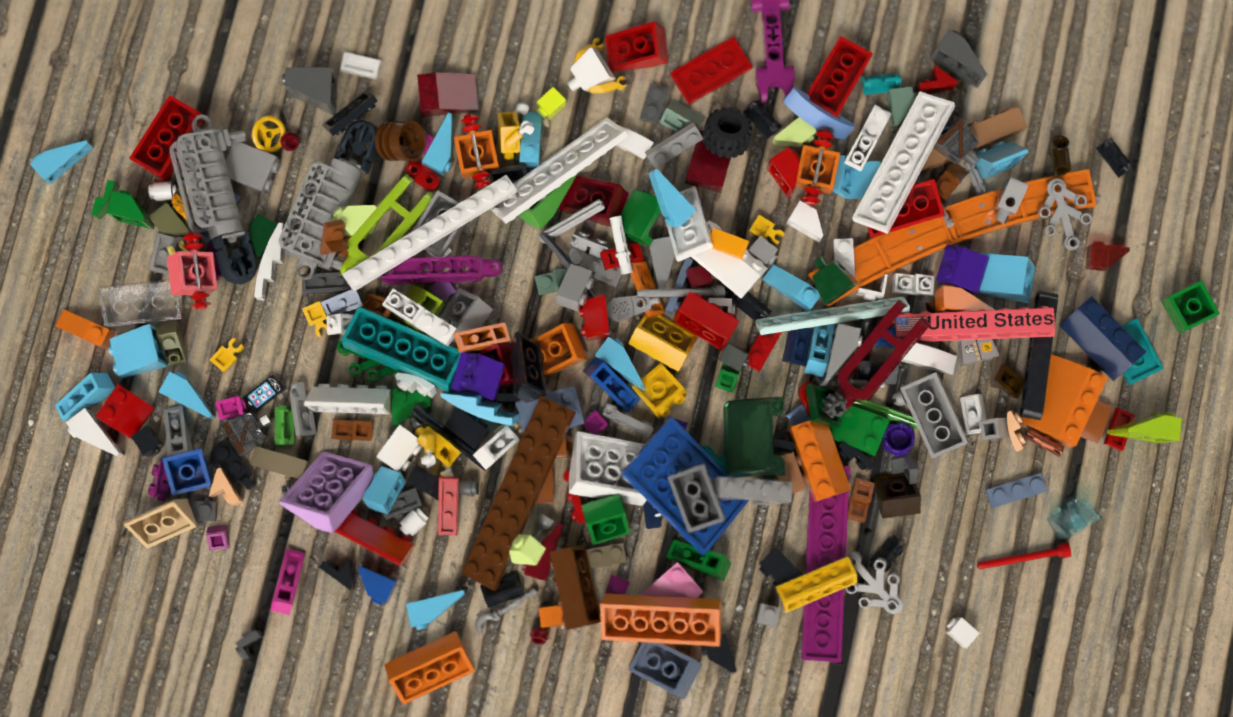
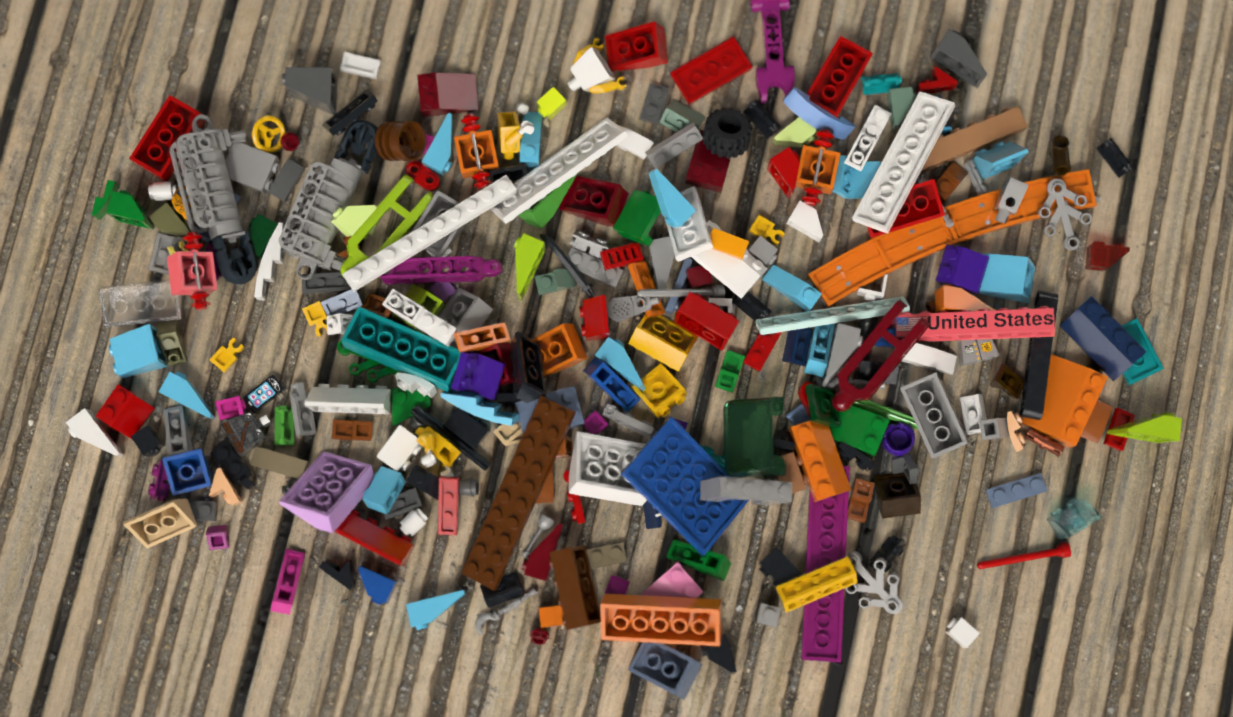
medium azure slope [30,140,93,185] -> none
orange slope [55,309,116,350] -> none
medium azure slope [55,372,115,421] -> none
dark grey bracket [236,629,264,660] -> none
dark orange slope [320,219,349,255] -> none
orange slope [384,631,475,704] -> none
white slope [473,425,520,469] -> none
yellowish green slope [509,535,546,565] -> none
light grey axle [538,199,605,243] -> none
light grey brick [556,264,594,311] -> none
green brick [581,494,630,545] -> none
white pin [609,216,633,275] -> none
dark grey slope [668,464,726,533] -> none
pearl dark grey brick [719,342,750,371] -> none
dark green torso [812,256,859,305] -> none
dark grey gear [822,393,847,418] -> none
white plate [833,238,855,277] -> none
white slope [892,273,934,295] -> none
light grey hinge [892,390,907,406] -> none
torso [933,118,980,166] -> none
green brick [1161,280,1220,334] -> none
none -> dark grey slope [268,158,306,202]
none -> lime slope [514,233,546,301]

